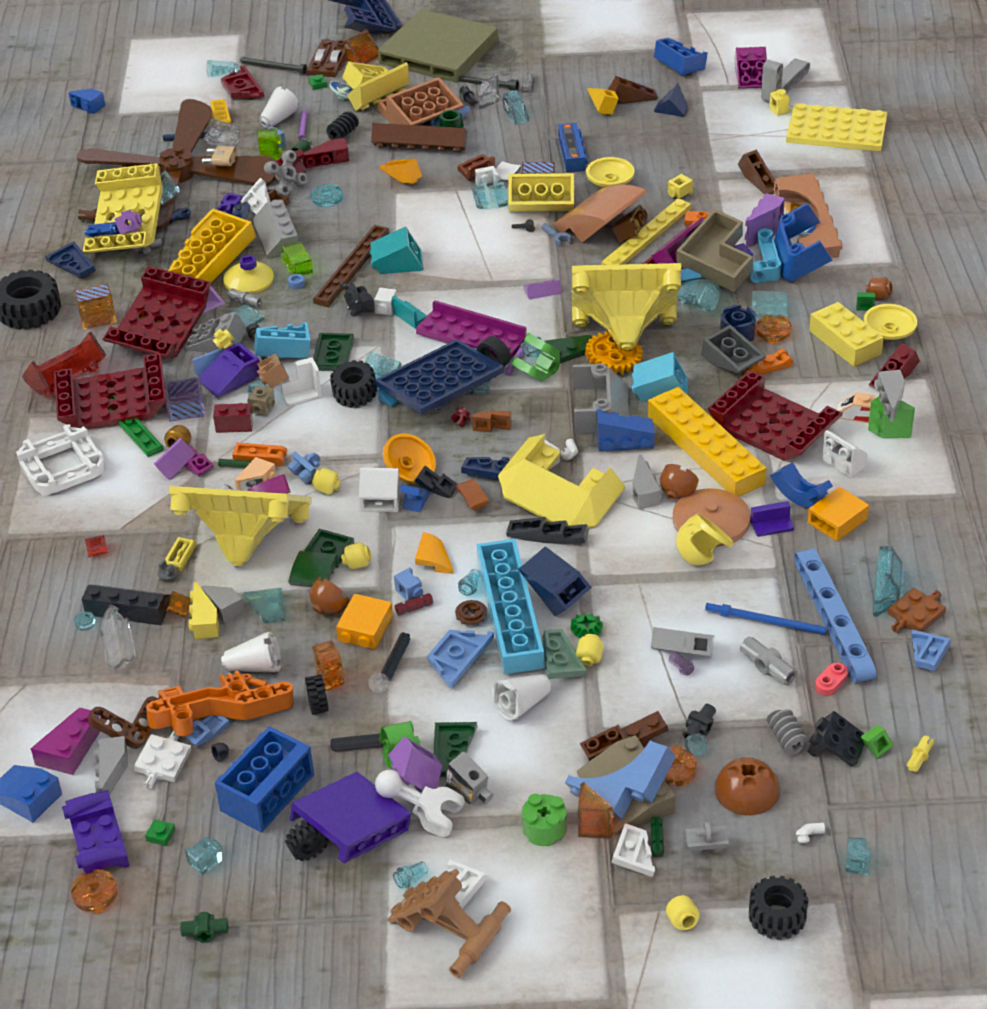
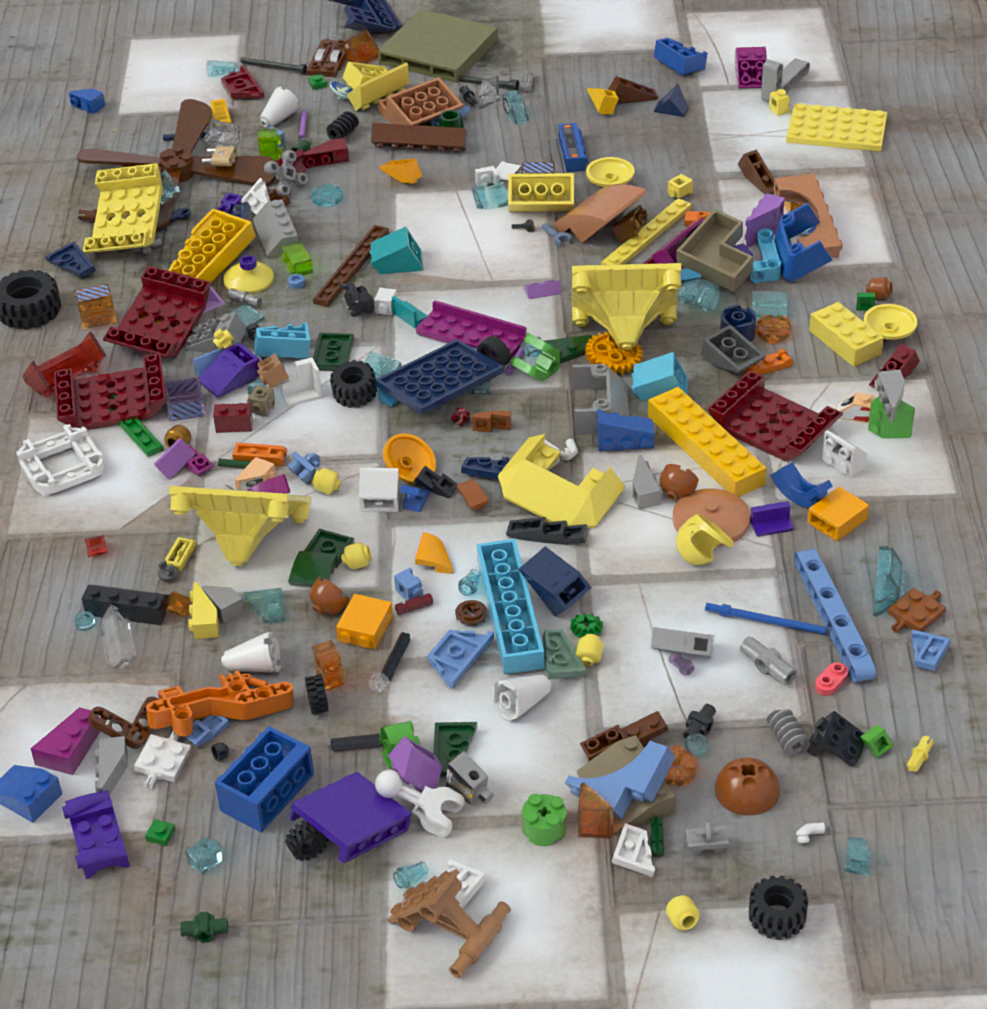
clear orange plate [71,869,118,914] -> none
blue hinge [84,222,120,237] -> none
medium lavender brick [114,209,143,234] -> none
copper bracket [457,154,495,181] -> none

